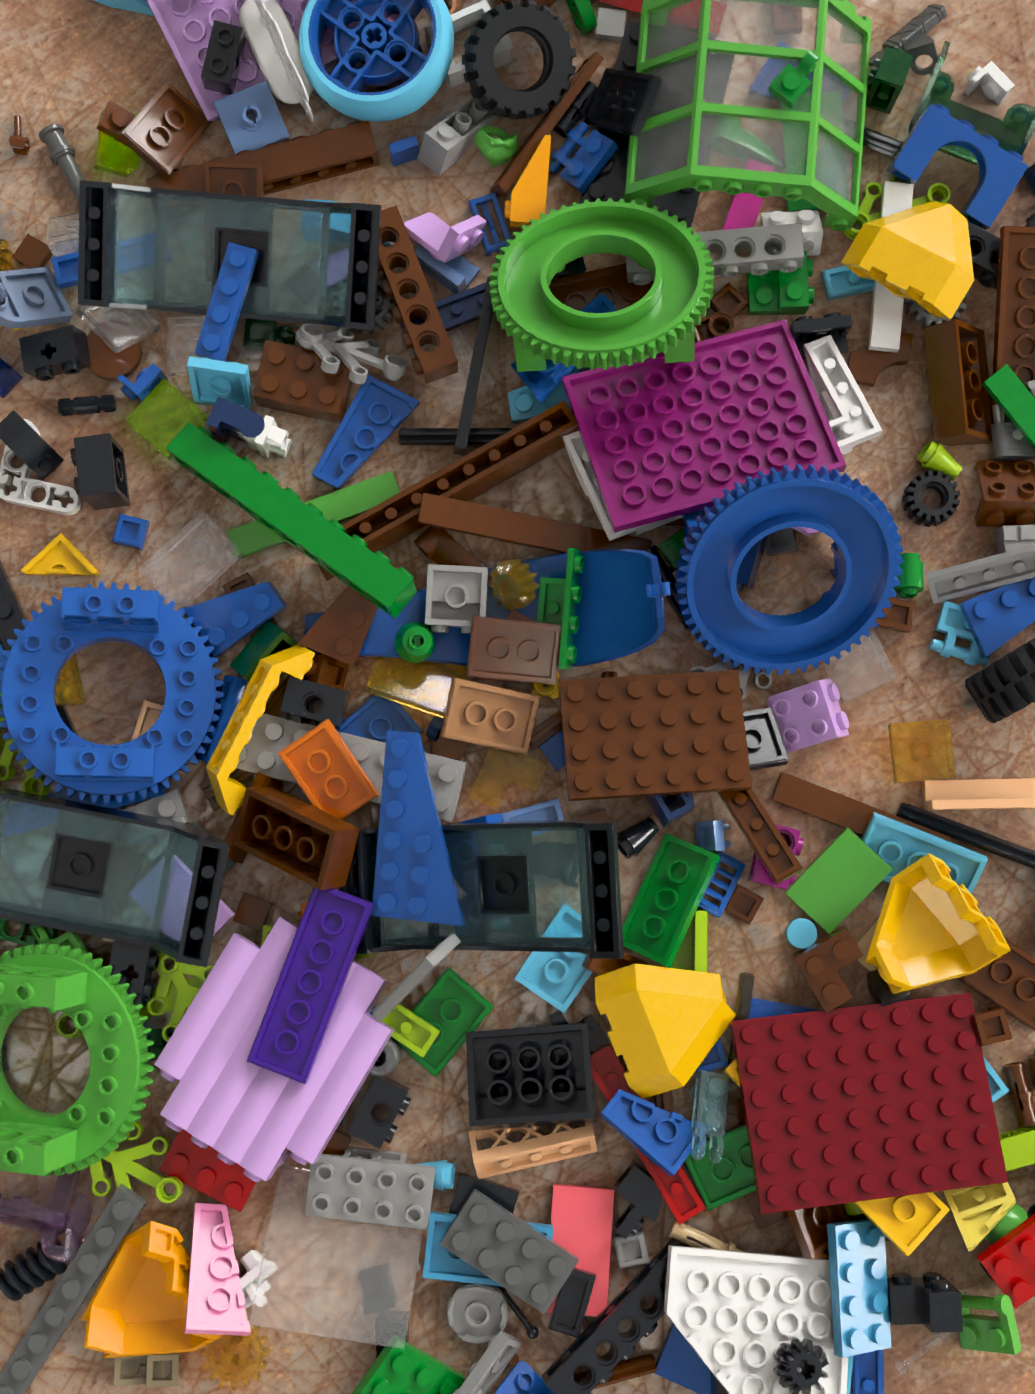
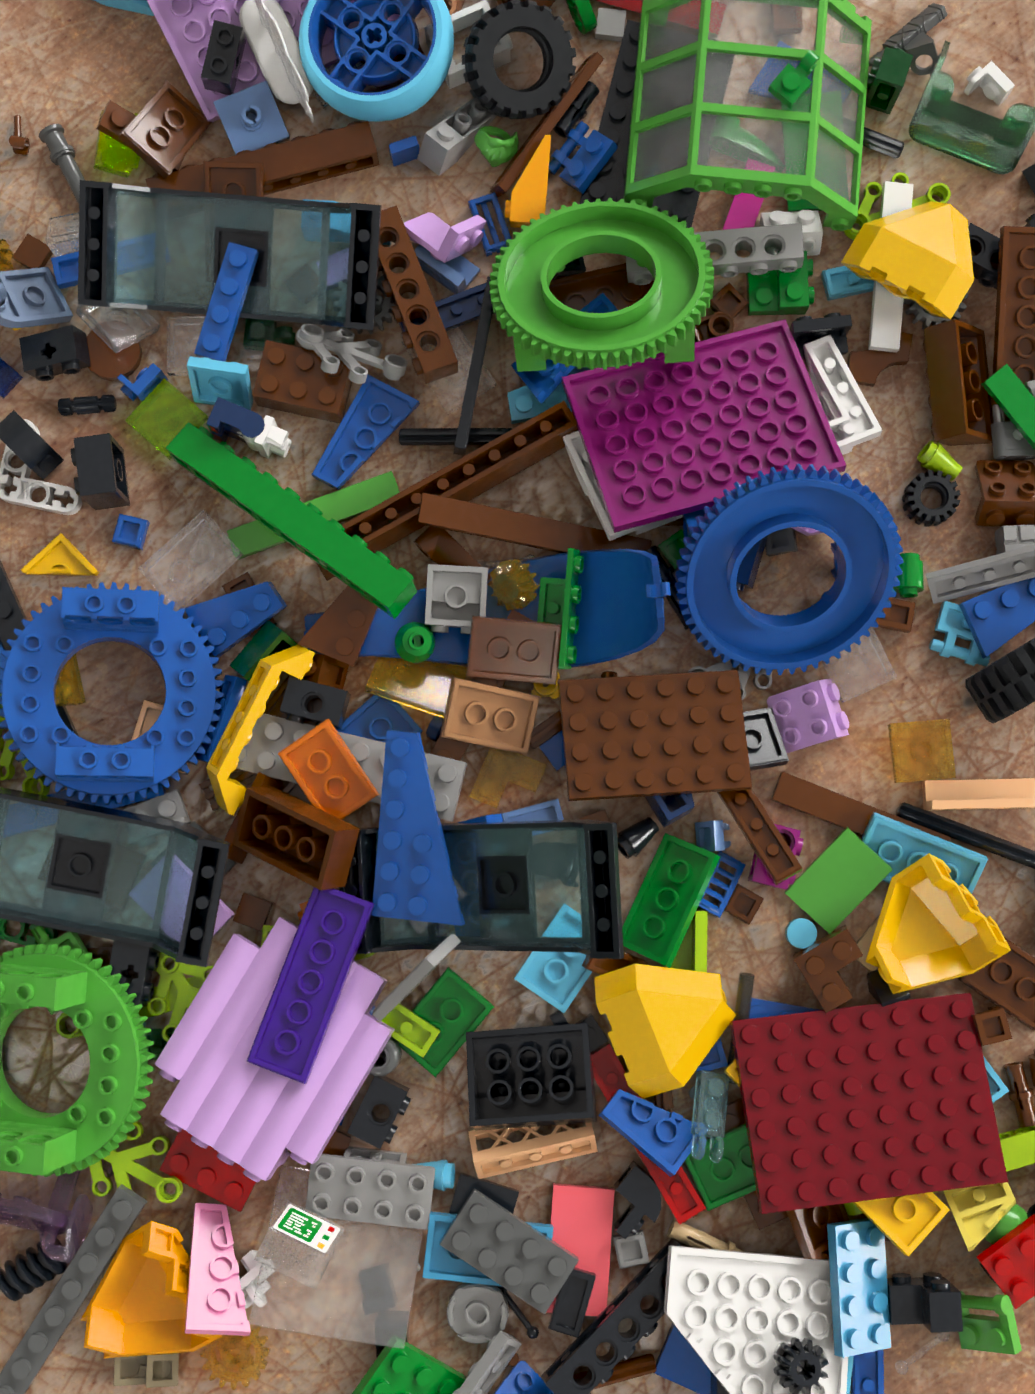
black tile [584,68,663,137] -> none
blue arch [887,104,1029,230] -> none
none -> clear slope [254,1201,345,1289]

